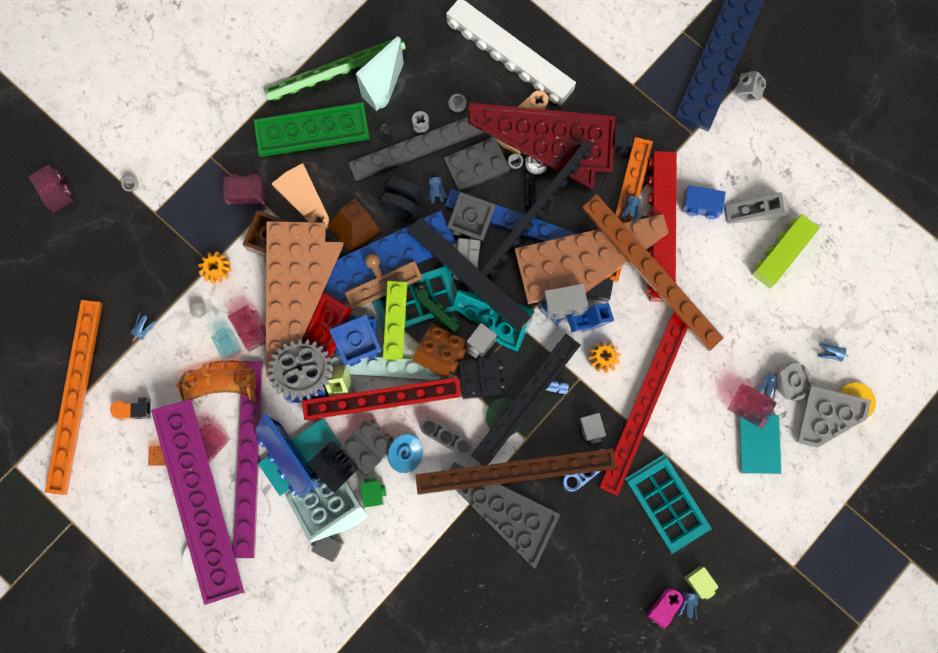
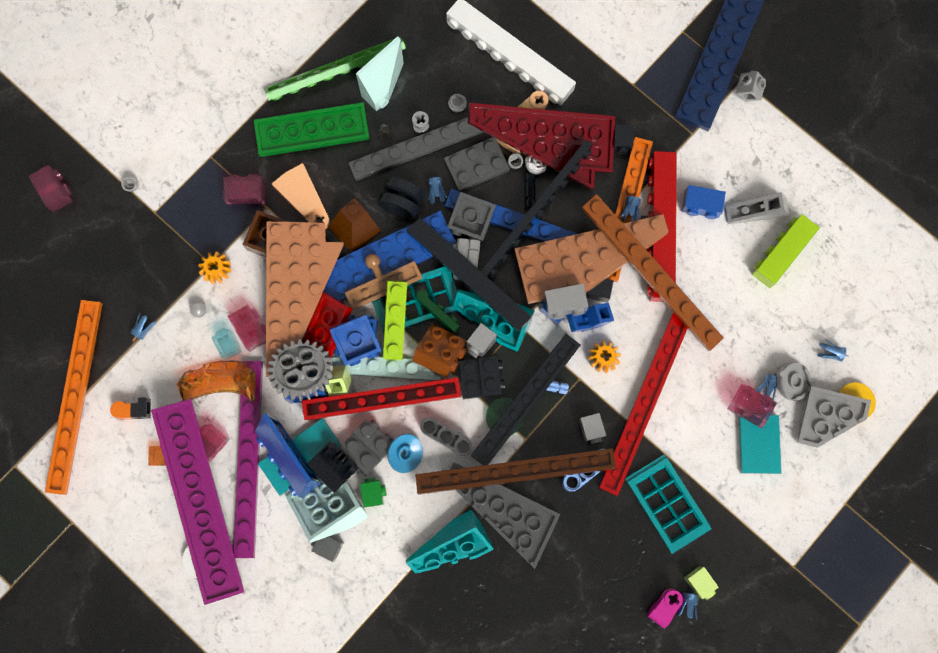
none -> teal wedge [405,510,494,574]

